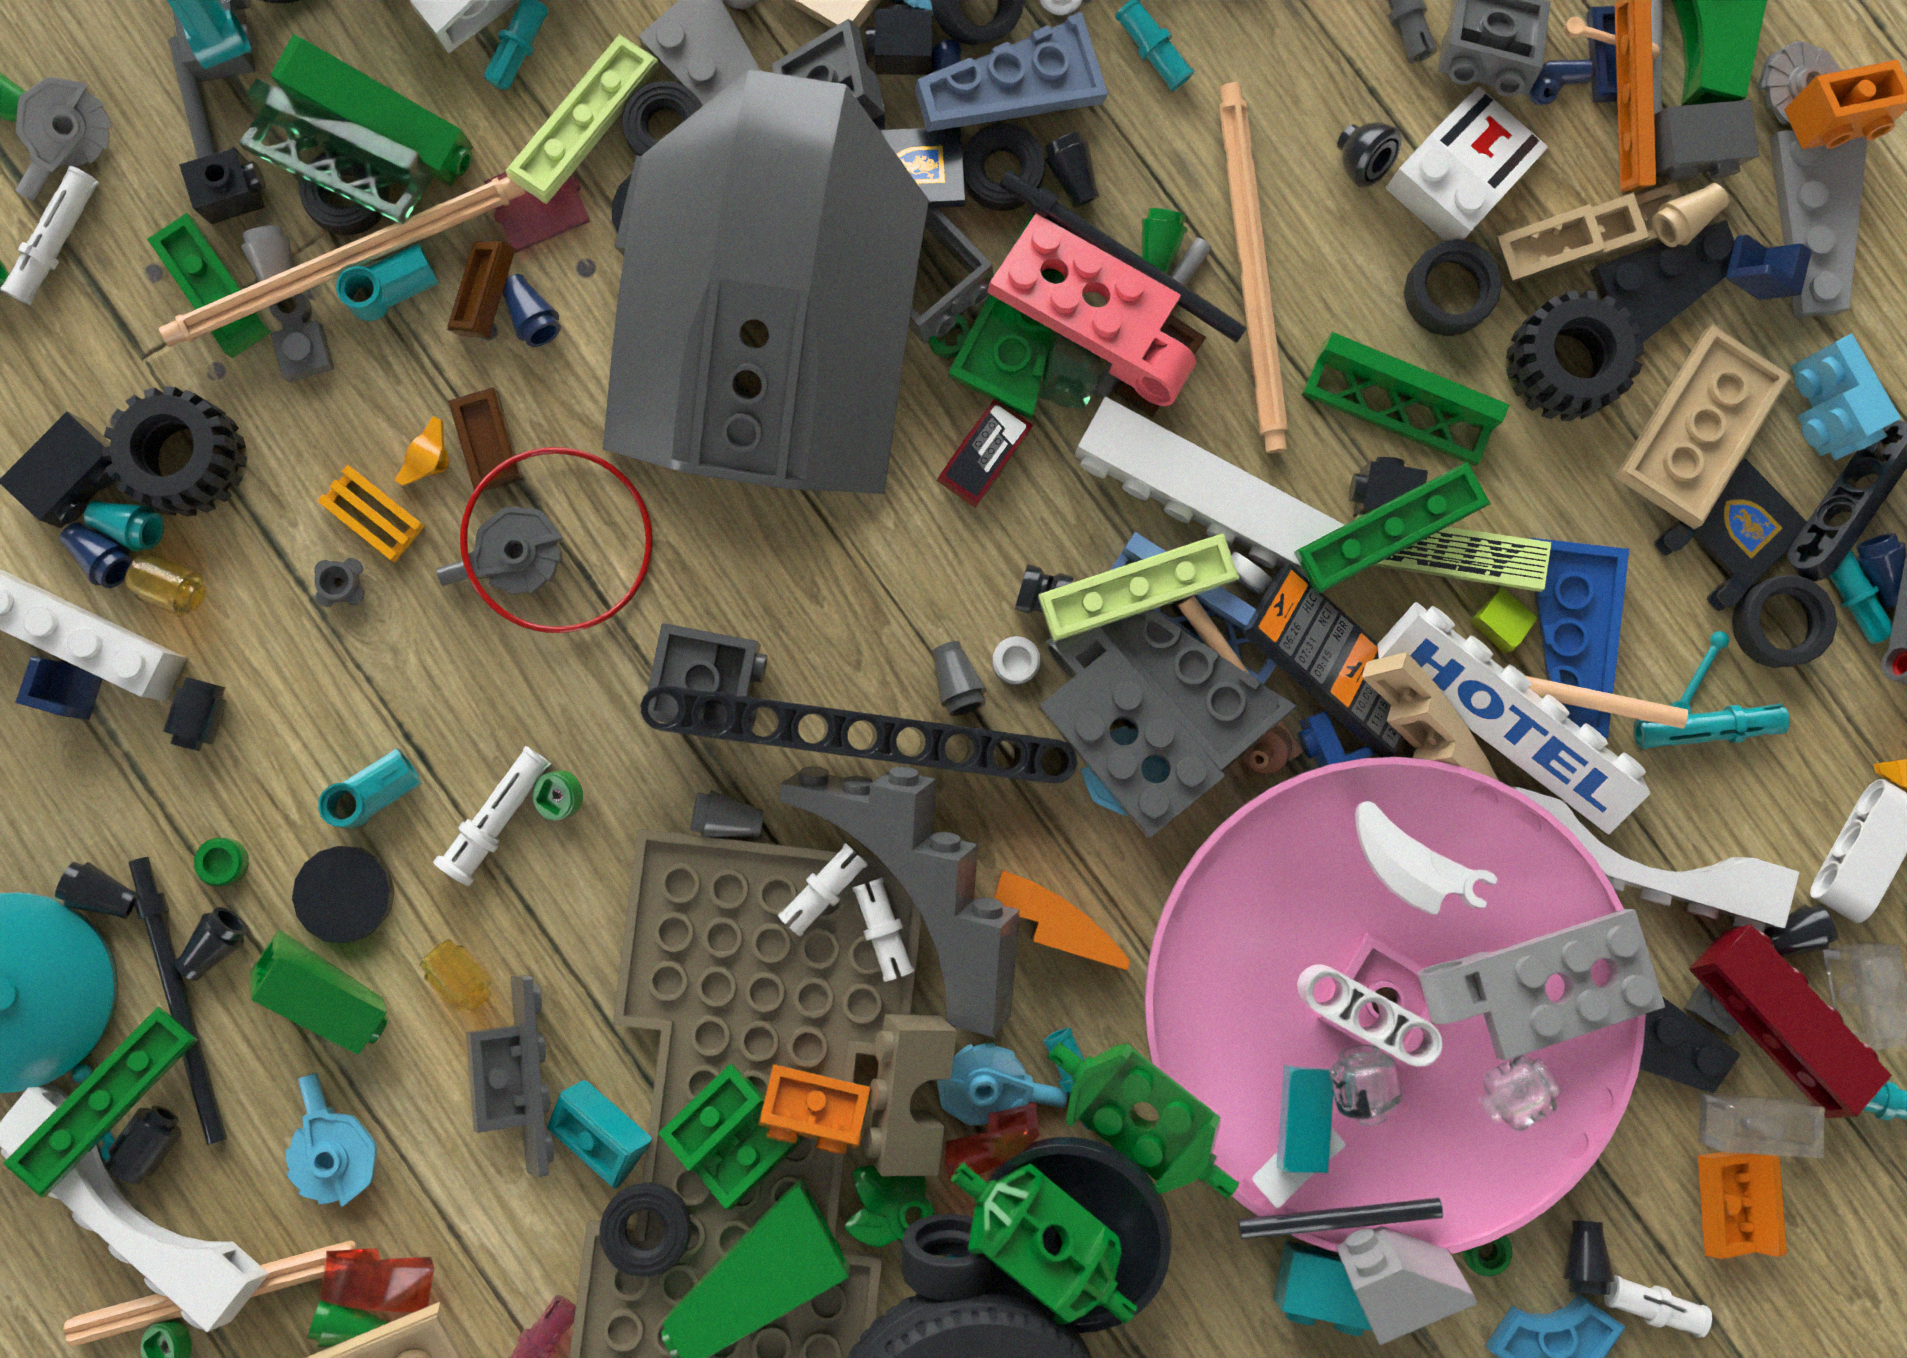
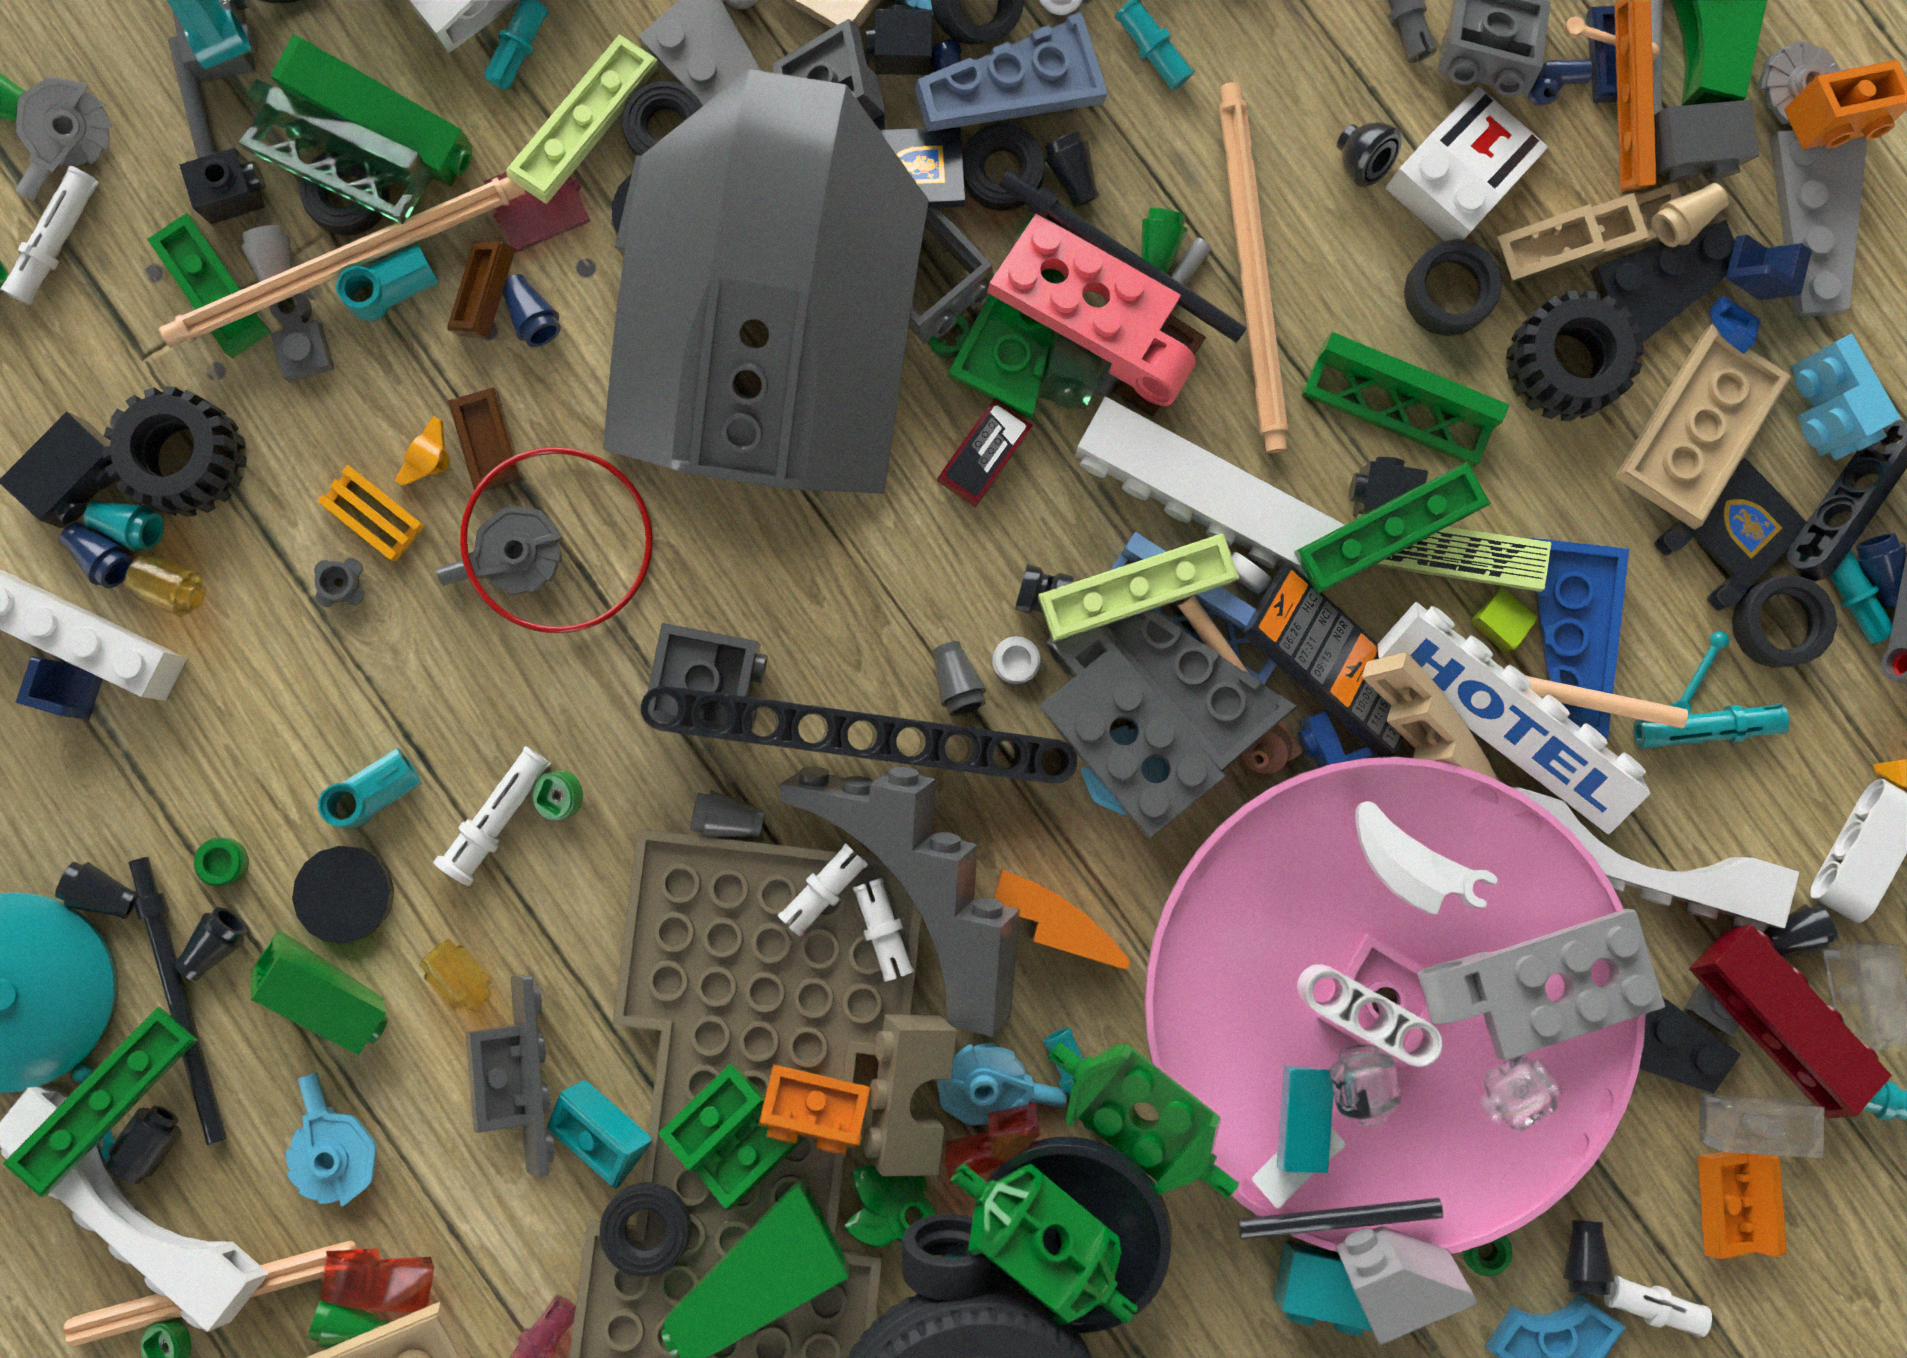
black brick [163,677,227,751] -> none
none -> blue tile [1710,296,1760,354]

